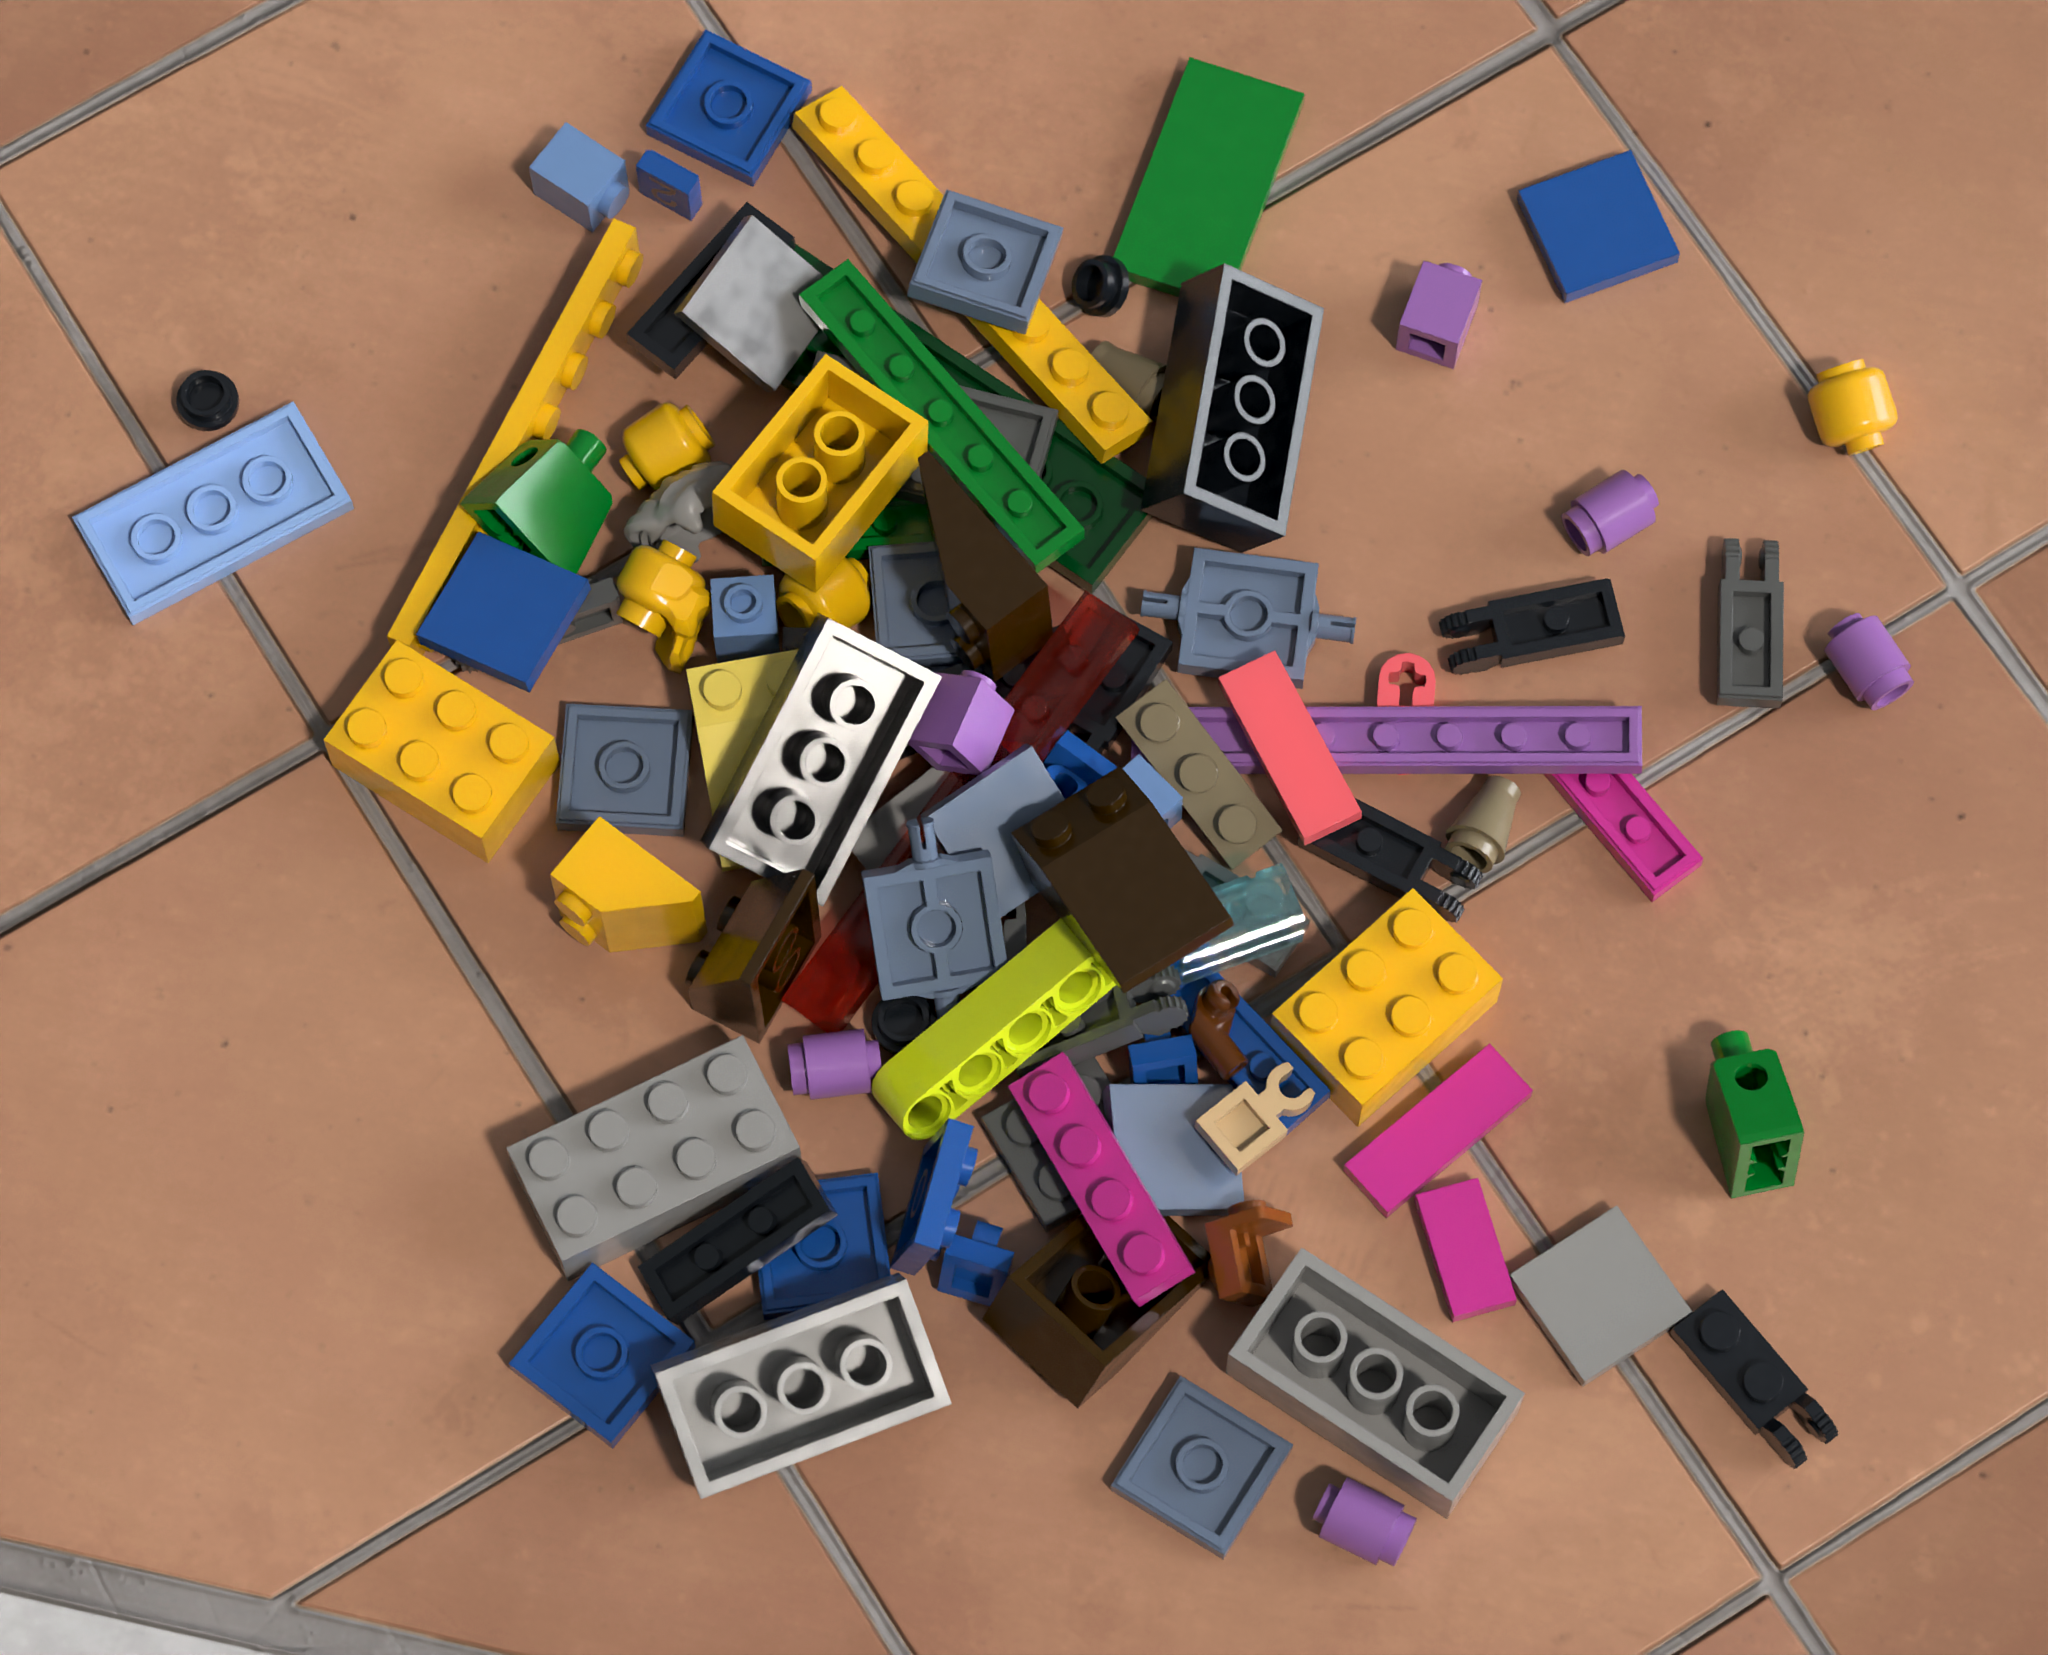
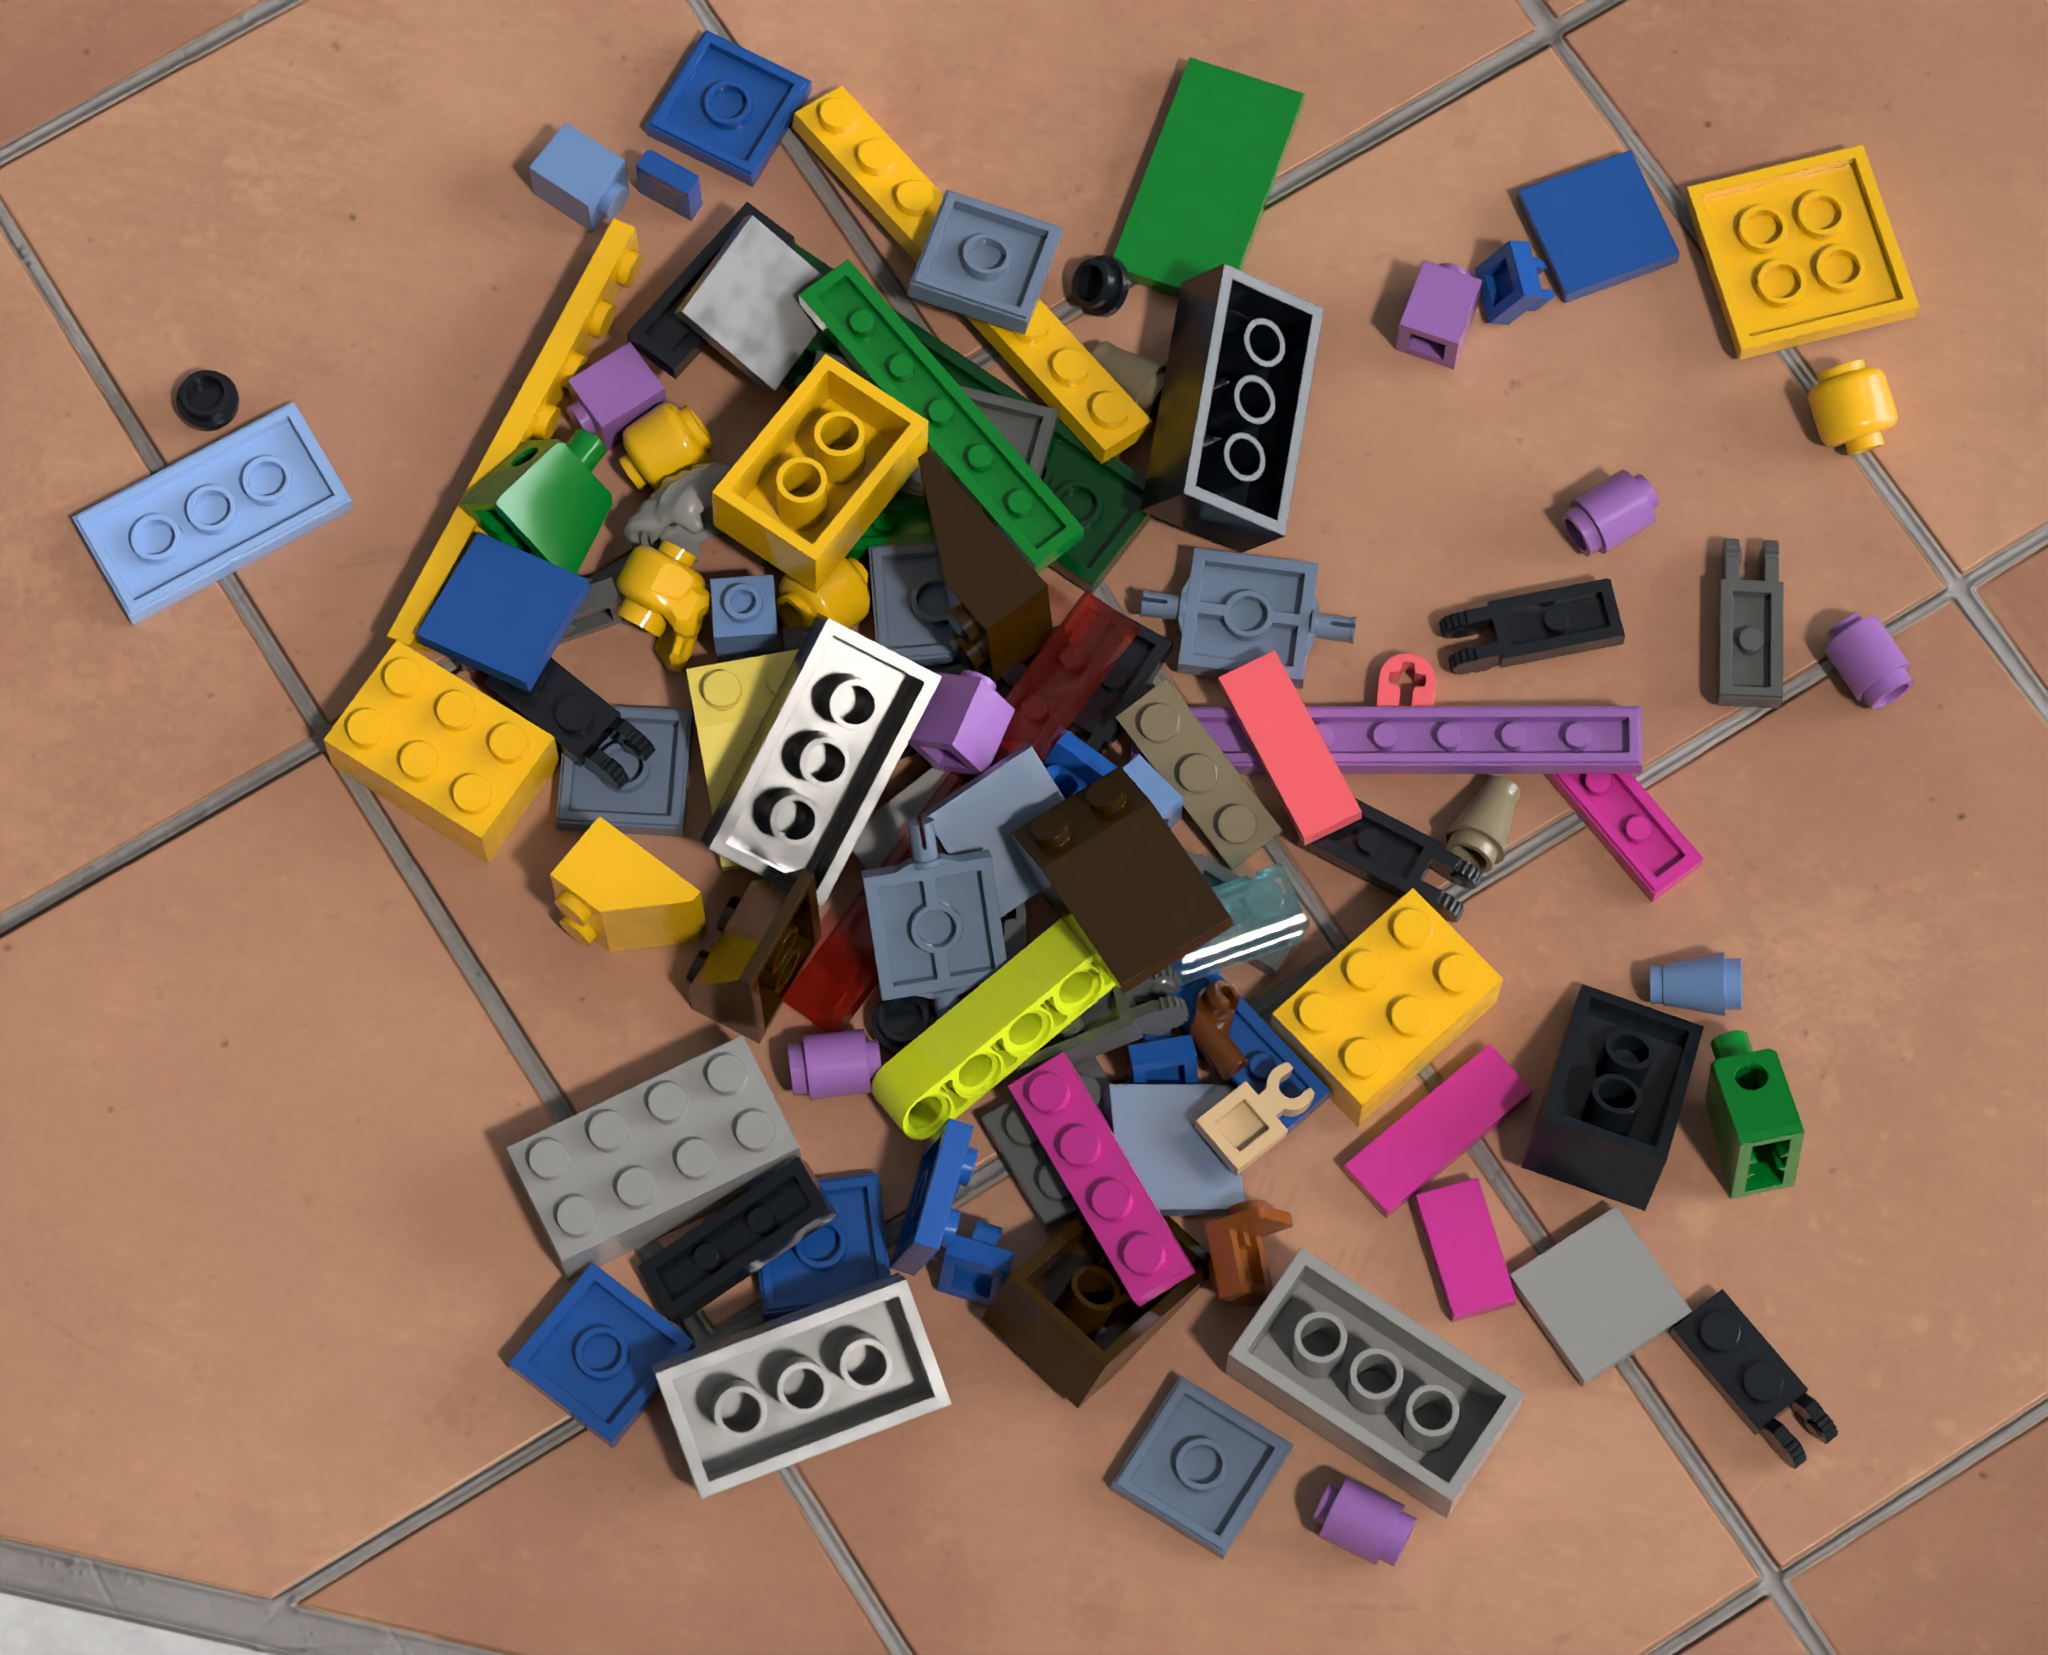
none -> black hinge [483,657,656,790]
none -> medium lavender brick [566,342,666,452]
none -> blue tile [1475,240,1555,325]
none -> black slope [1521,984,1704,1211]
none -> medium blue cone [1650,952,1743,1016]
none -> yellow plate [1684,144,1919,360]

